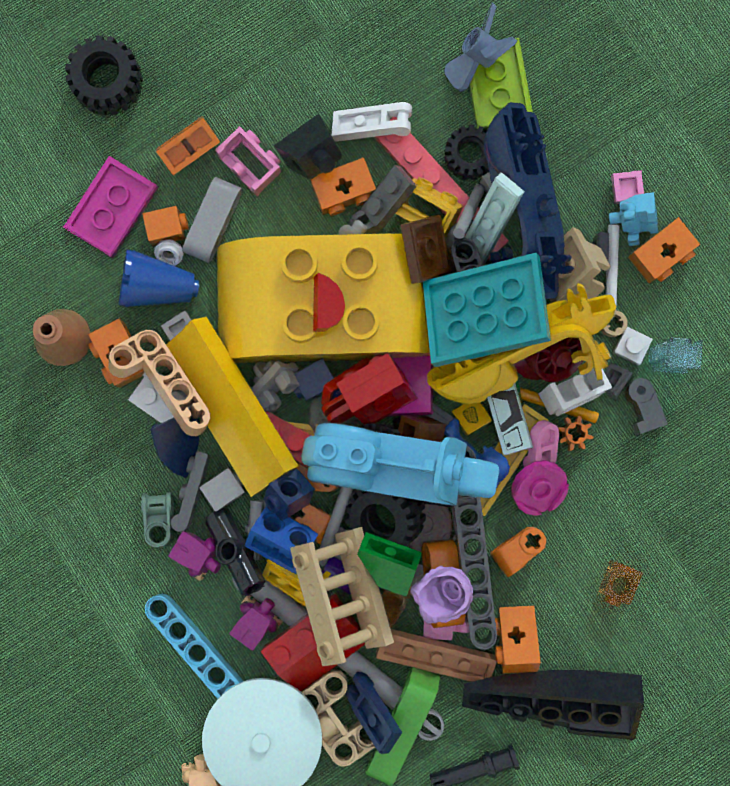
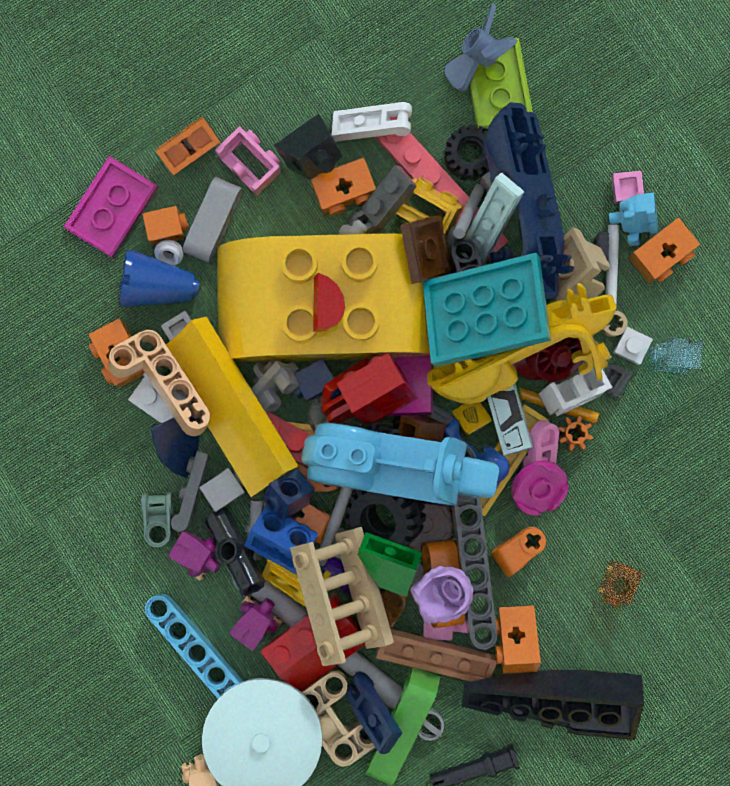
nougat cone [33,309,91,366] -> none
black tyre [65,35,143,116] -> none
dark grey leg [624,378,668,436] -> none

